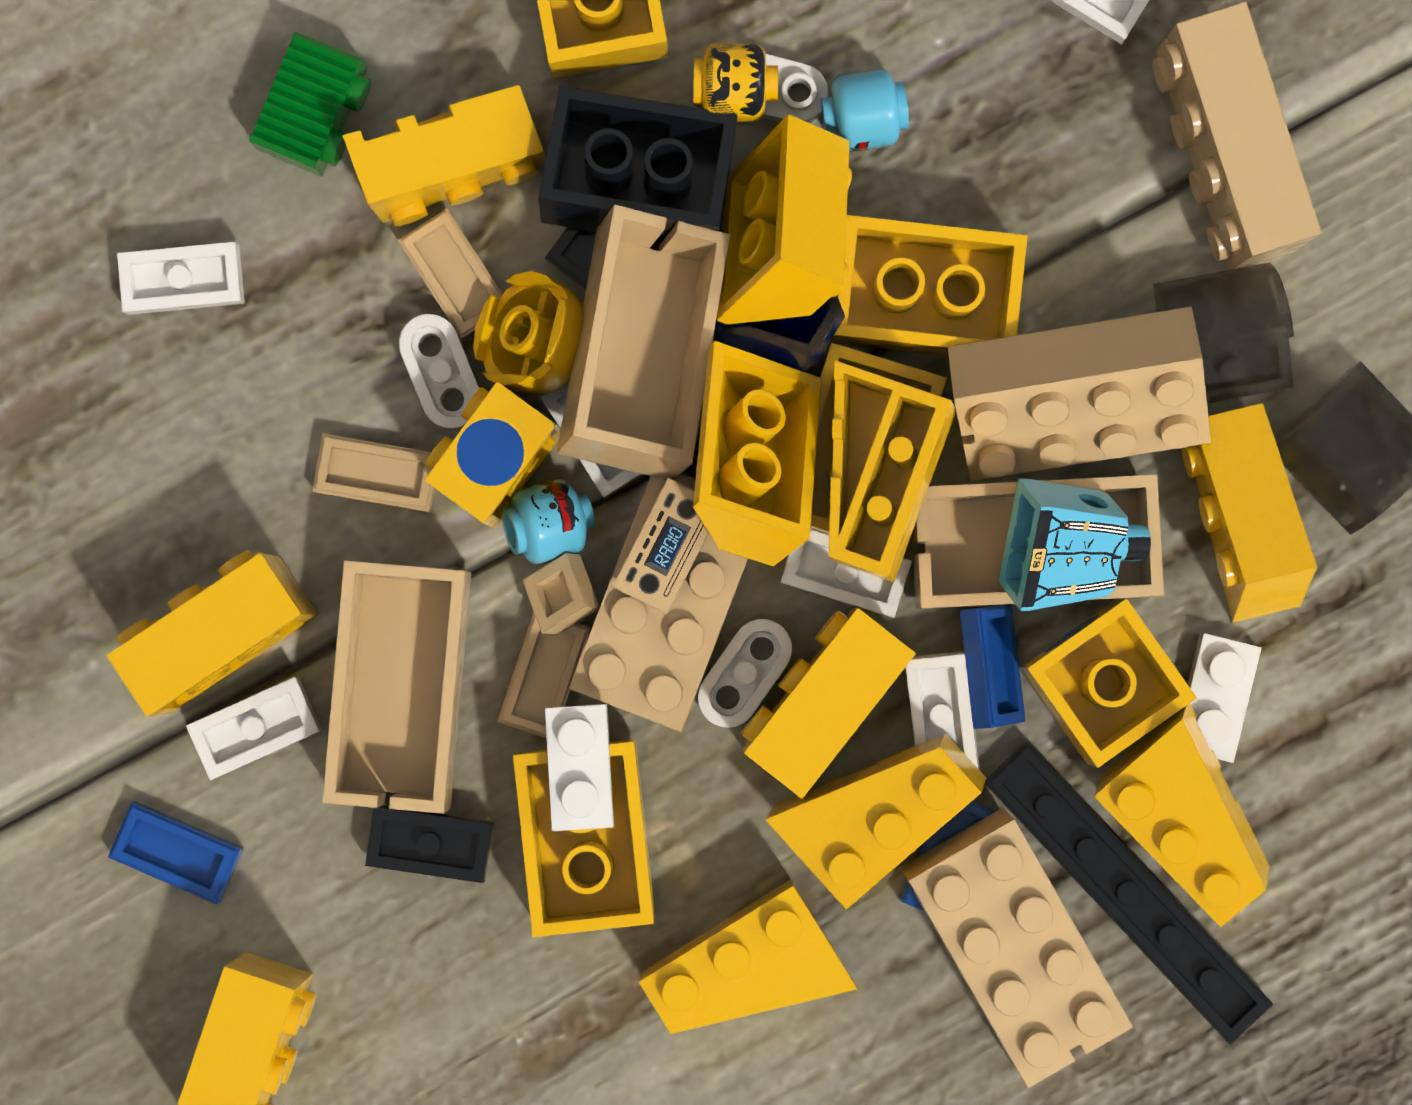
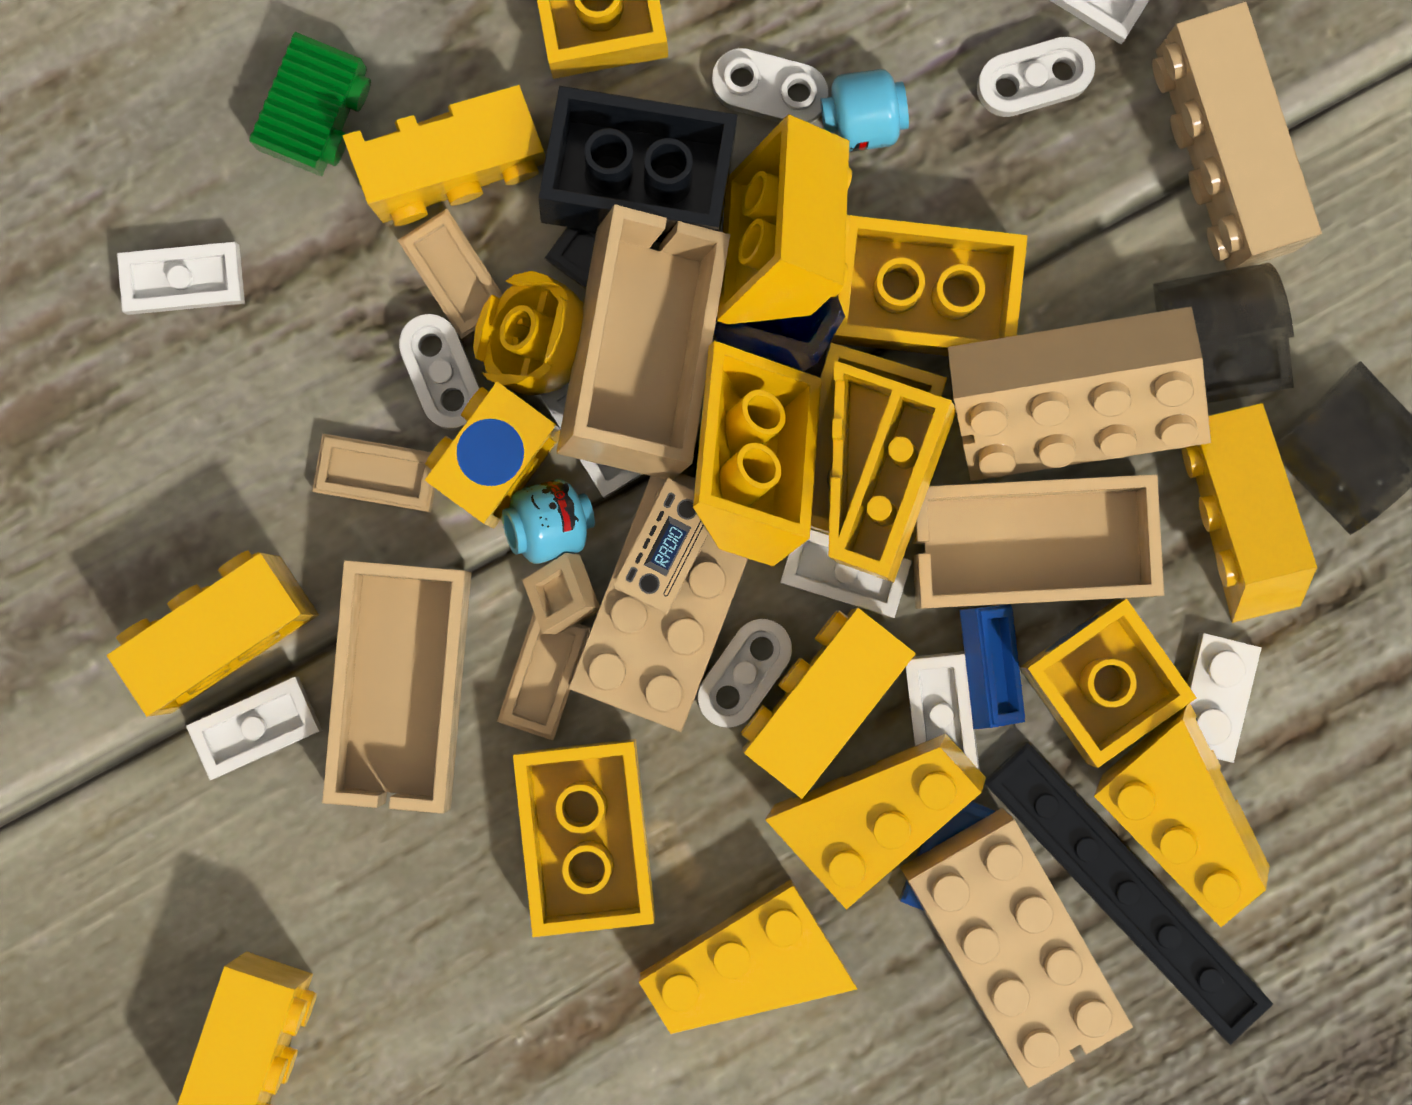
blue tile [108,801,244,904] -> none
black plate [365,806,494,883] -> none
white plate [545,704,614,831] -> none
yellow head [693,43,778,122] -> none
medium azure torso [998,479,1151,611] -> none
none -> white plate [977,37,1095,117]

